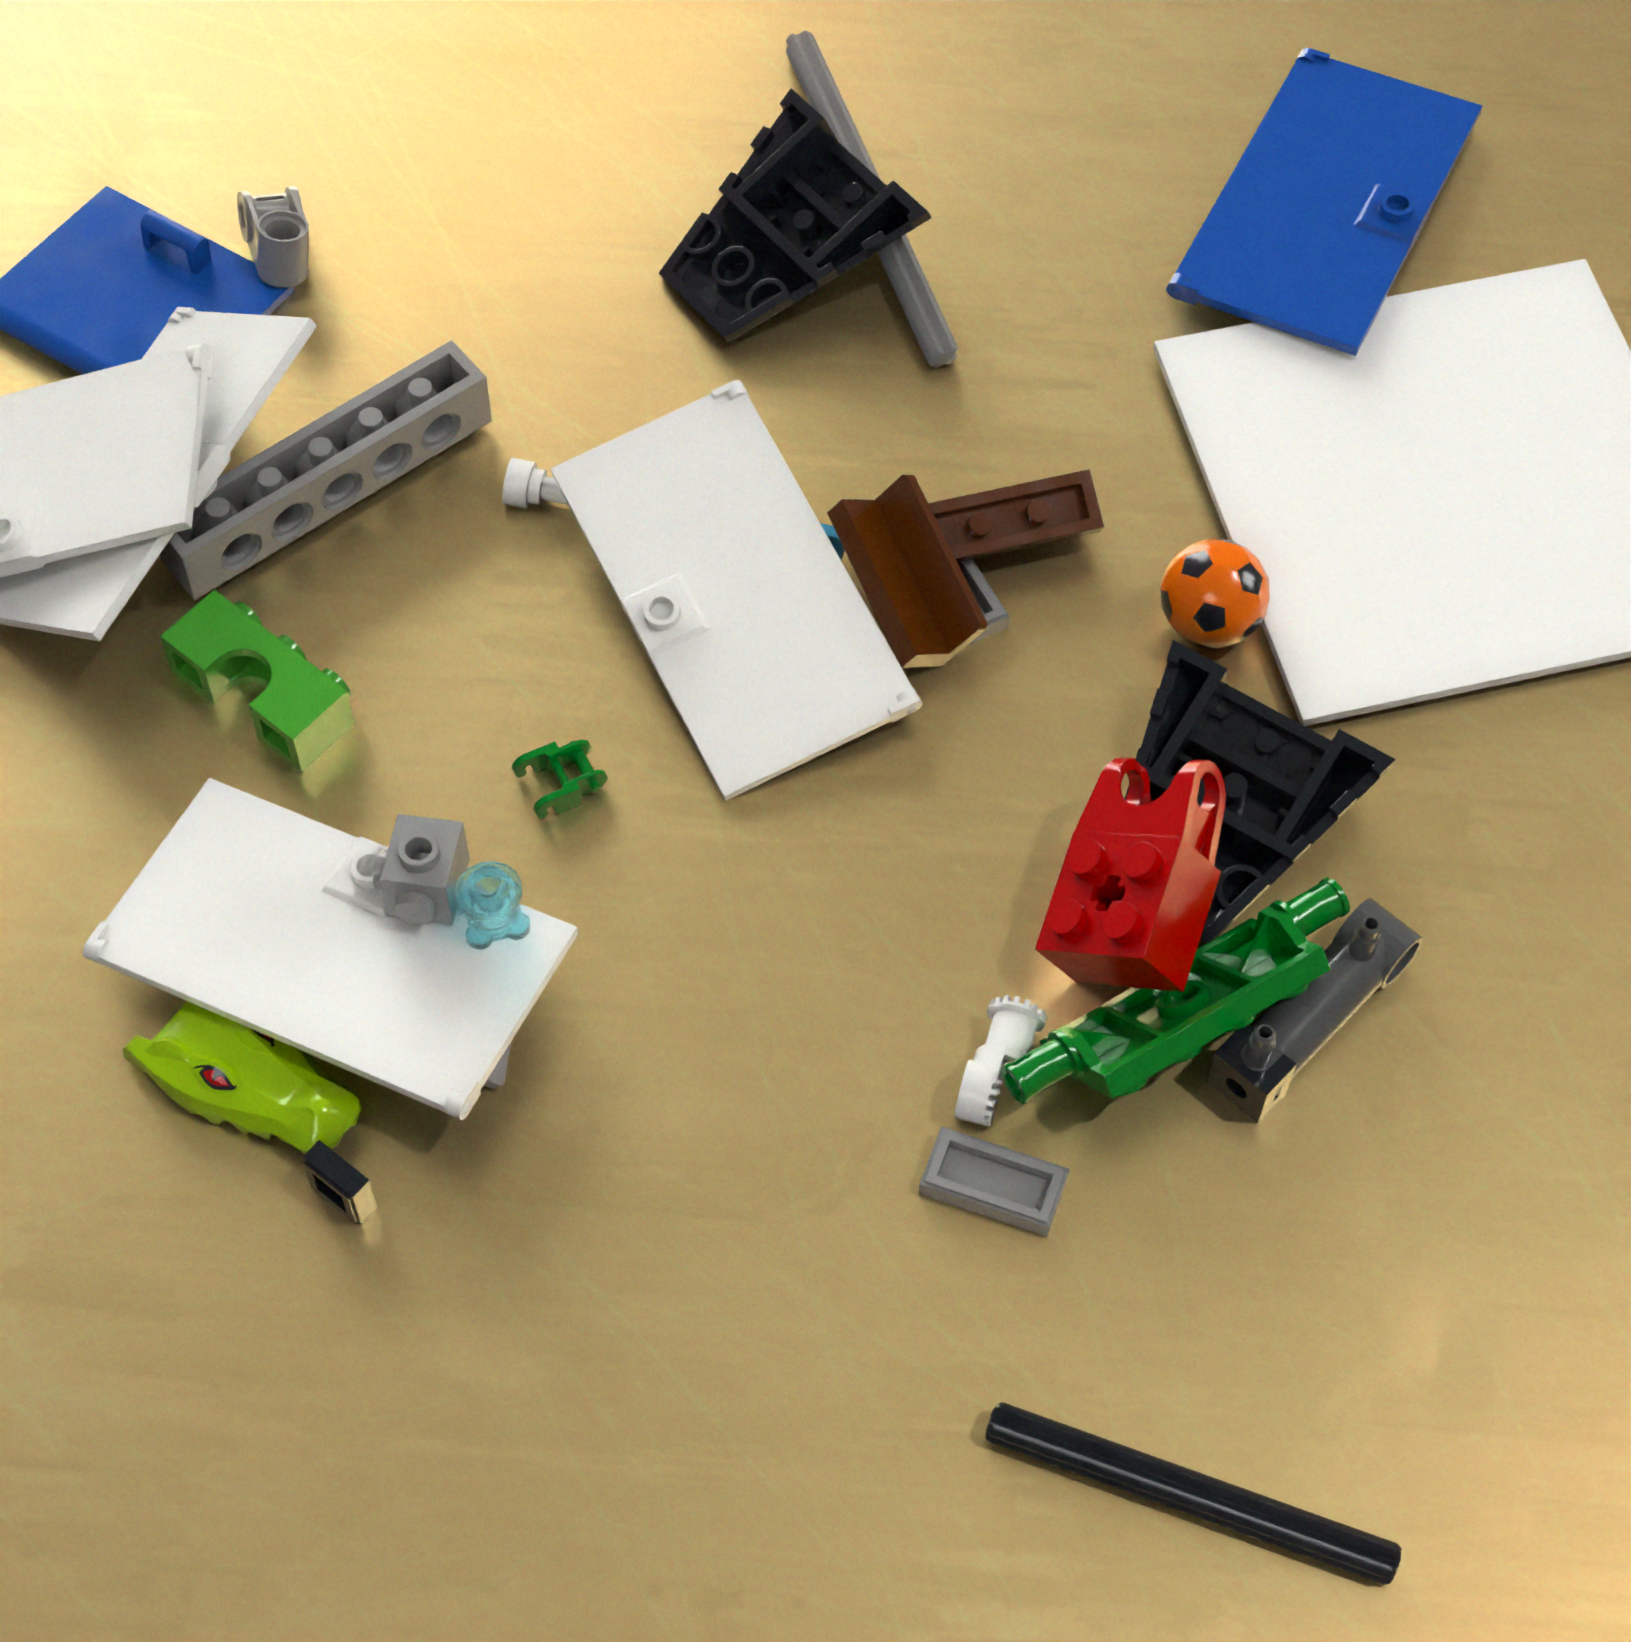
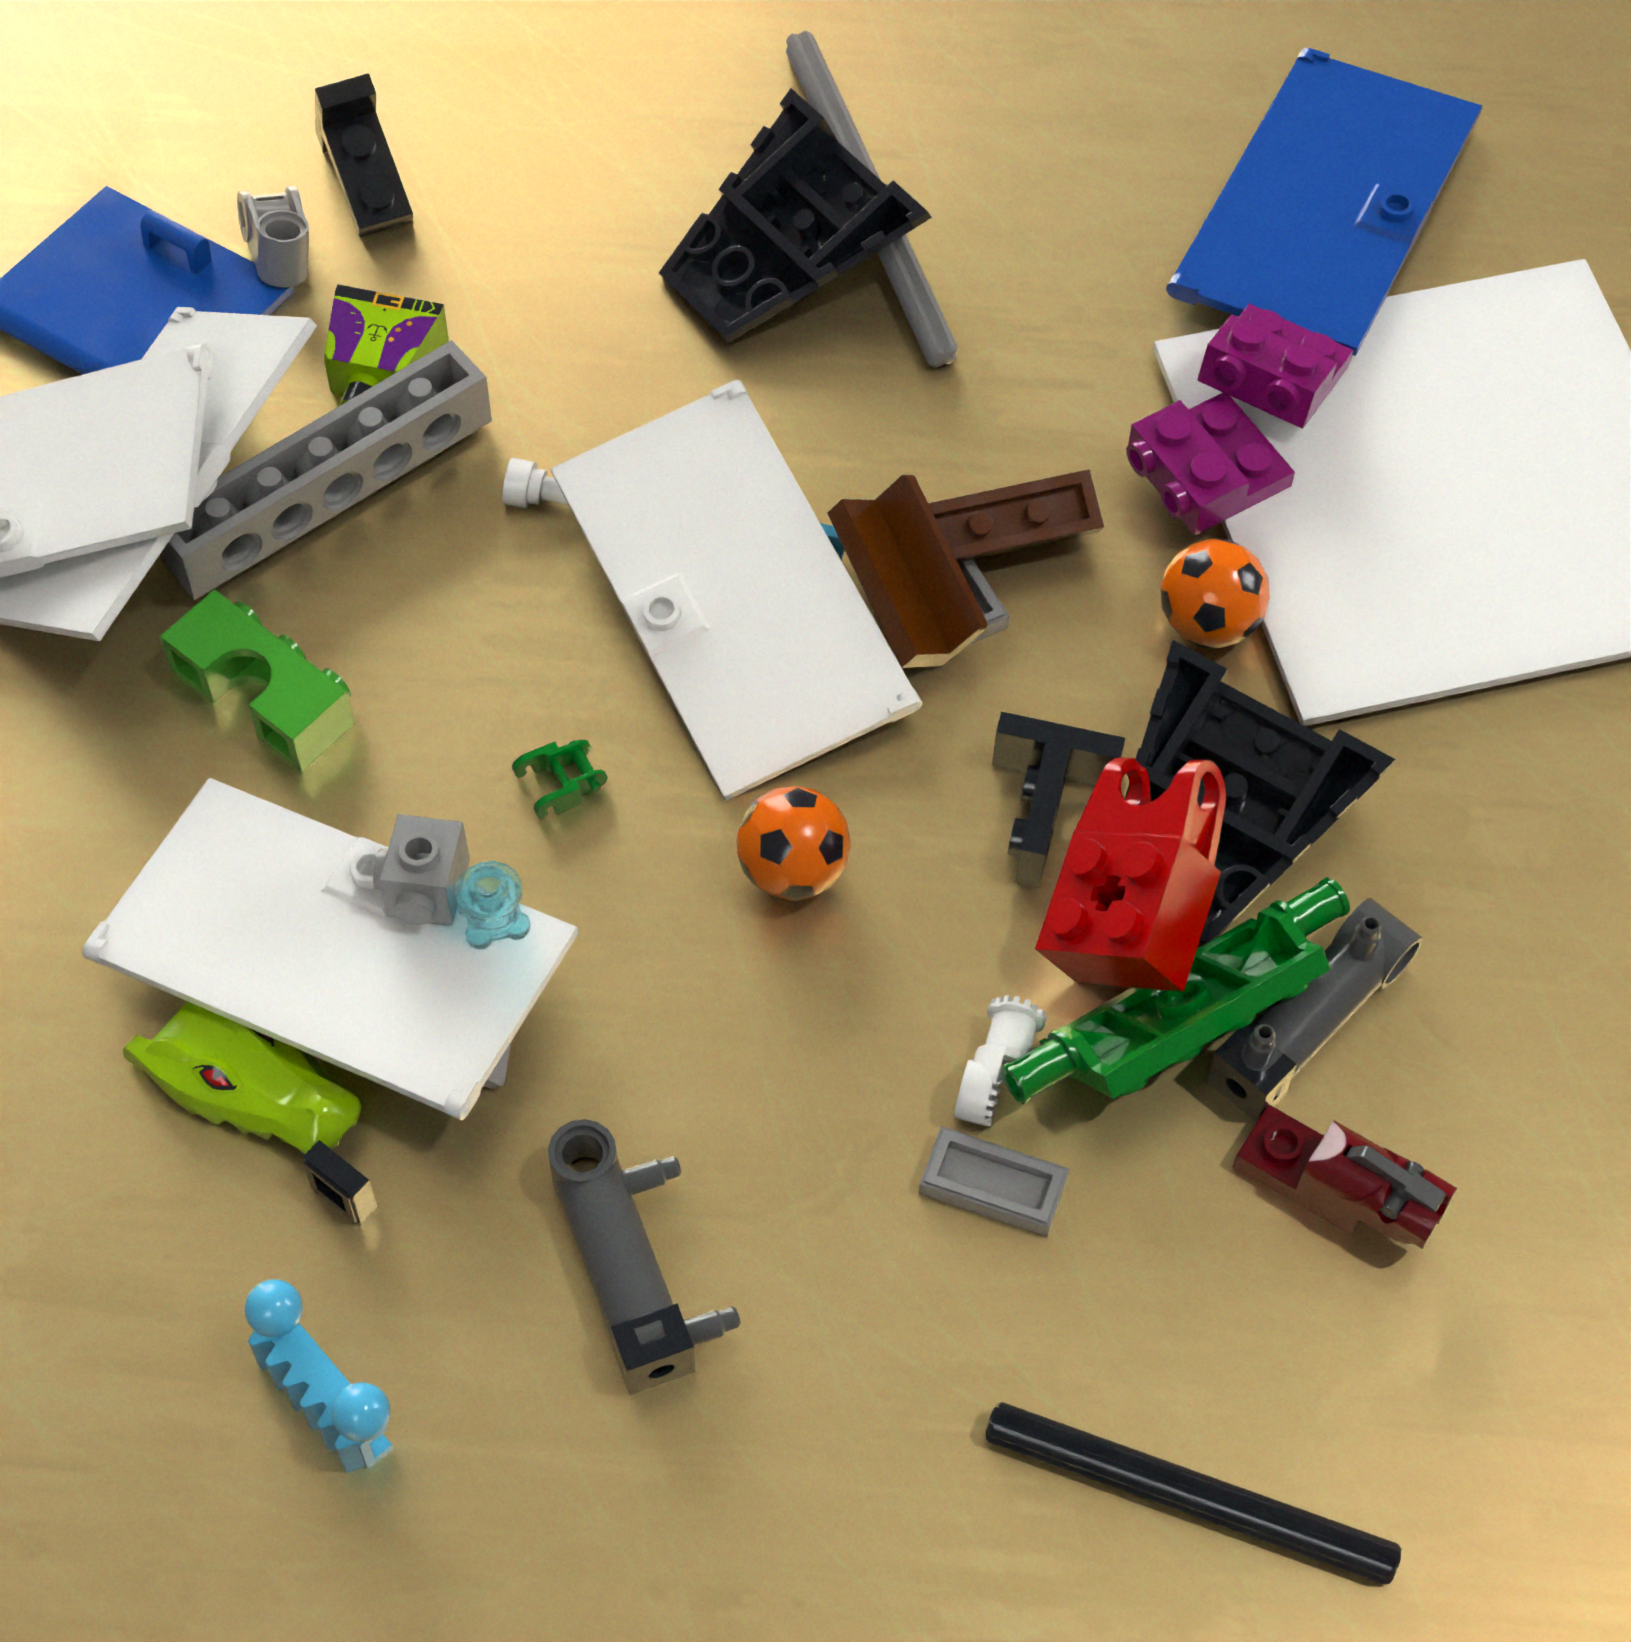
none -> medium azure gear [245,1279,393,1473]
none -> black bracket [315,73,413,237]
none -> torso [324,284,449,406]
none -> dark grey piece [548,1119,741,1395]
none -> orange piece [736,786,851,901]
none -> black bracket [992,712,1125,887]
none -> magenta plate [1126,393,1295,536]
none -> magenta plate [1197,304,1354,429]
none -> dark red plate [1233,1104,1458,1249]

